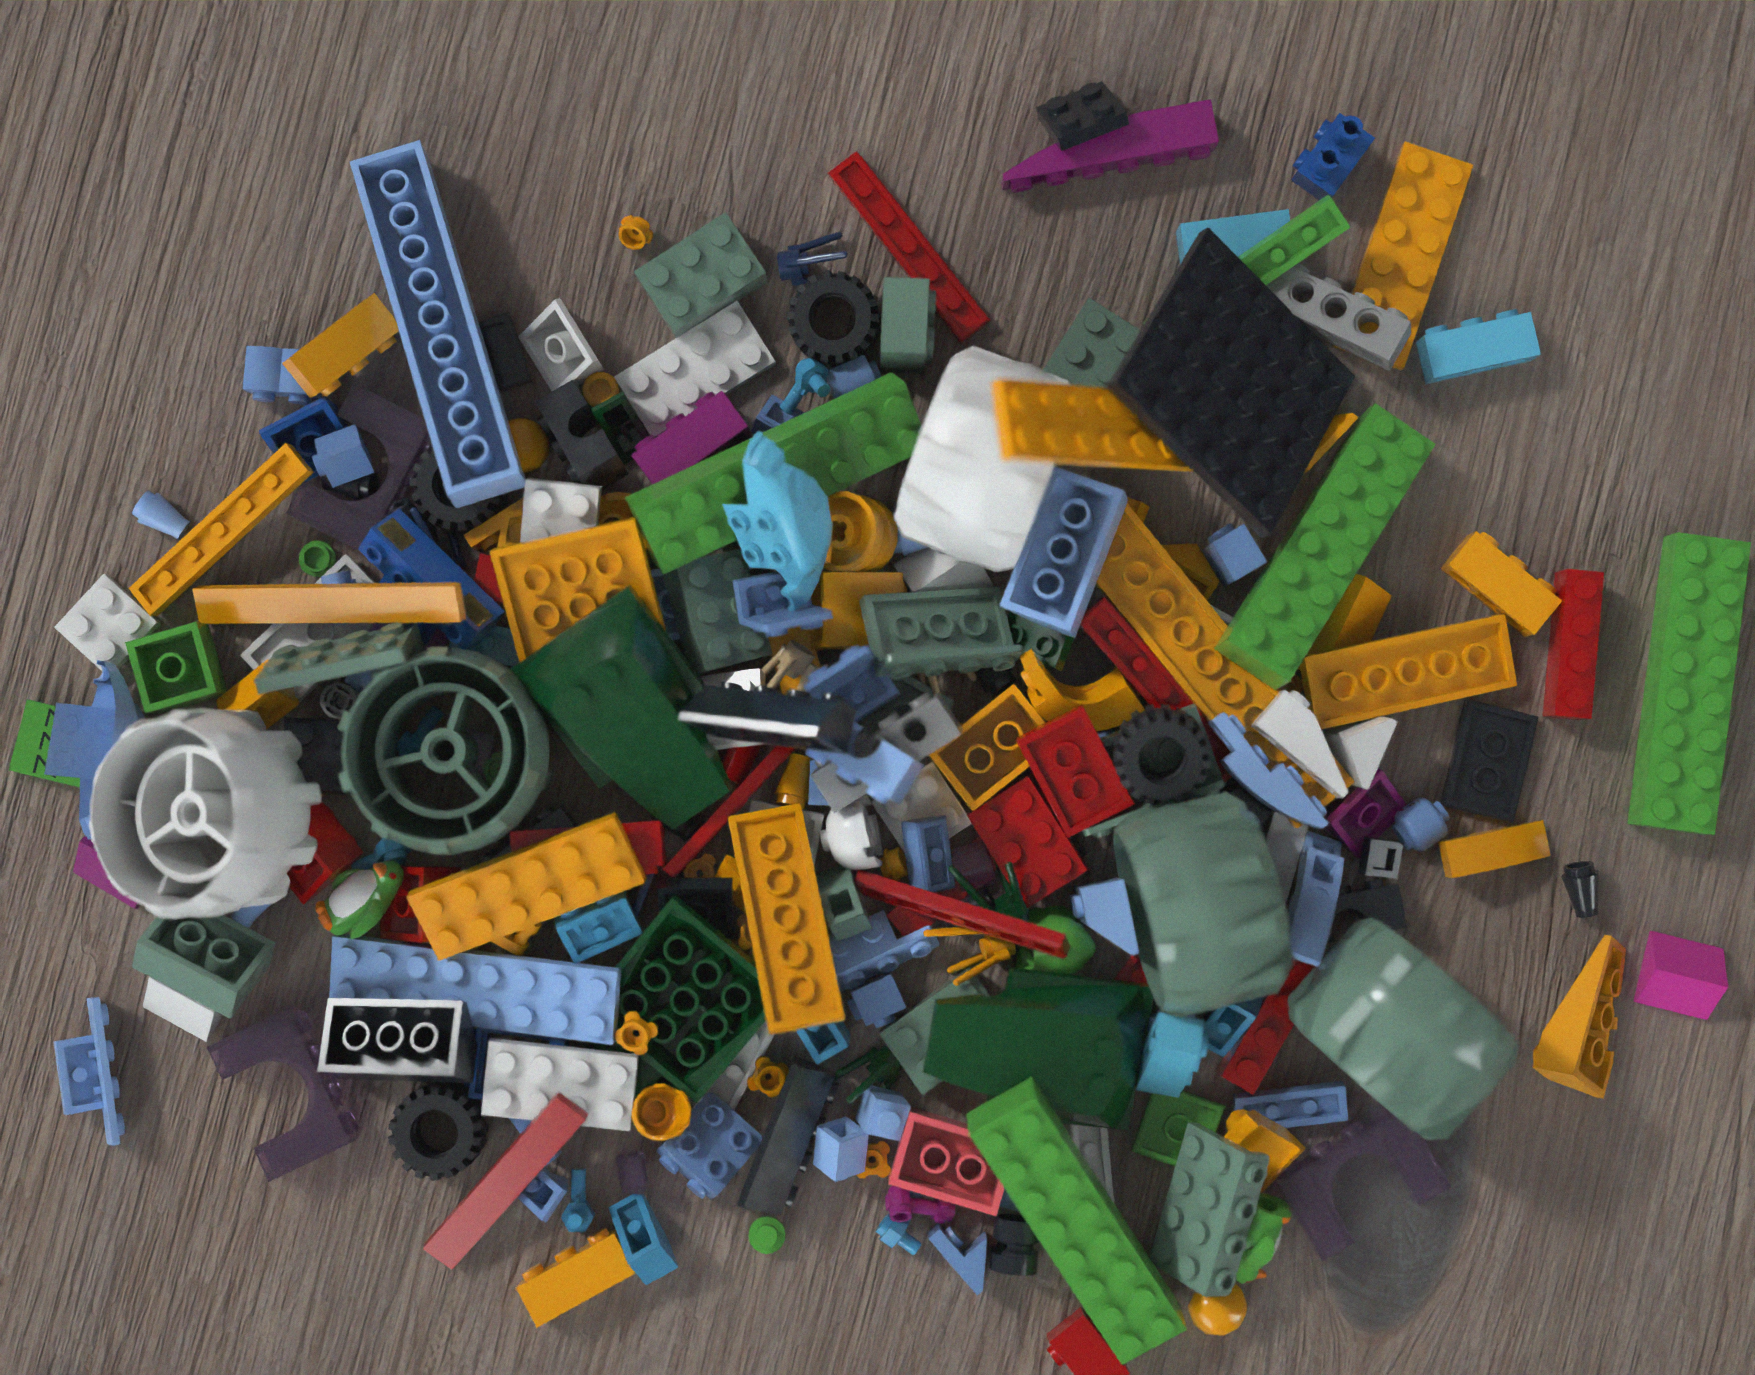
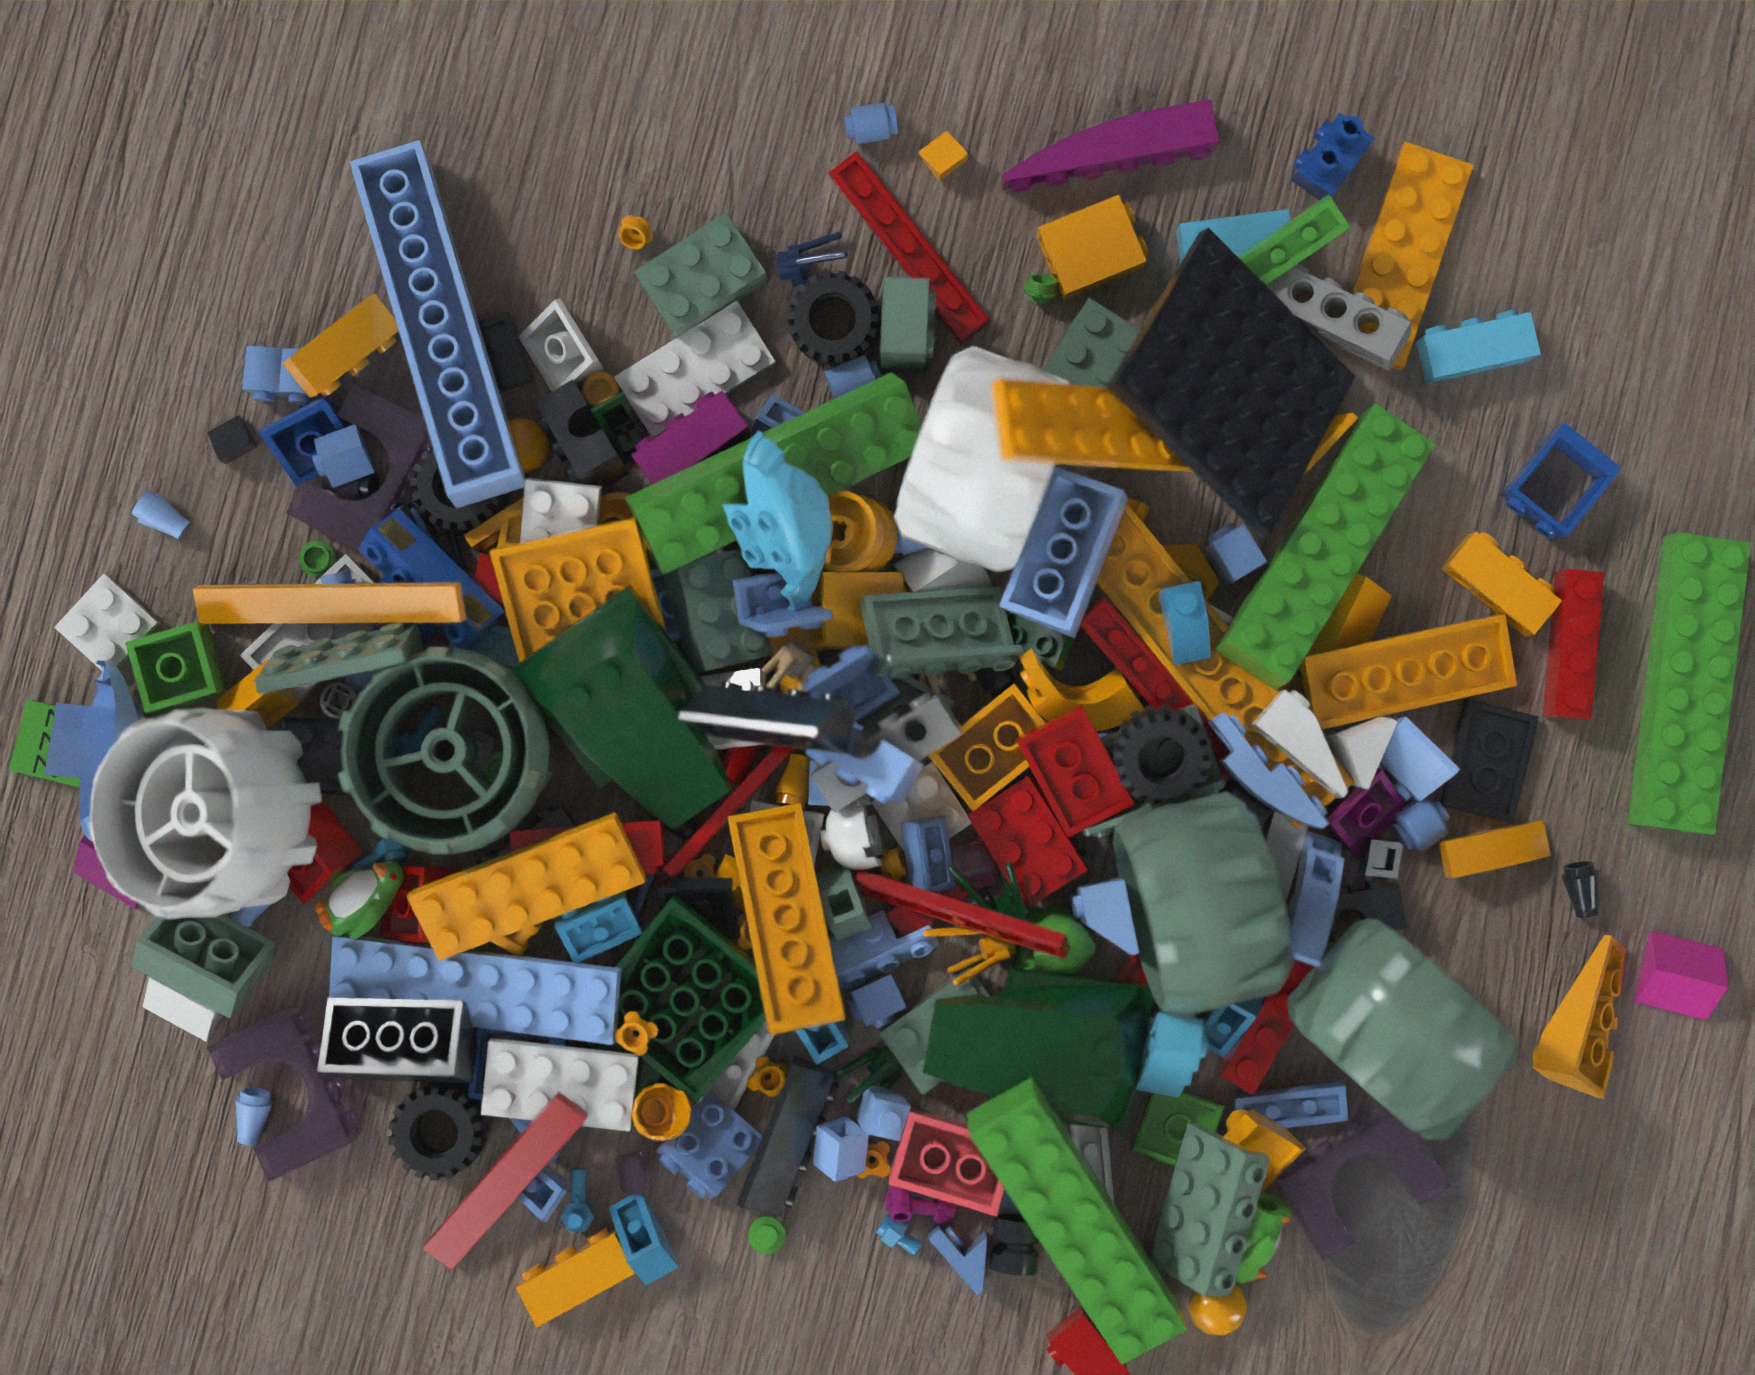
light blue bracket [53,997,125,1146] -> none
light orange plate [129,443,314,617] -> none
dark azure piece [780,358,831,415] -> none
black plate [1036,81,1129,151] -> none
none -> black slope [207,415,257,464]
none -> light blue cone [235,1087,273,1145]
none -> medium blue brick [844,102,898,145]
none -> light orange slope [918,131,969,182]
none -> bright green plate [1023,273,1059,304]
none -> light orange brick [1036,195,1149,302]
none -> dark azure slope [1158,581,1211,665]
none -> light blue slope [1378,717,1460,801]
none -> blue window [1501,422,1622,540]

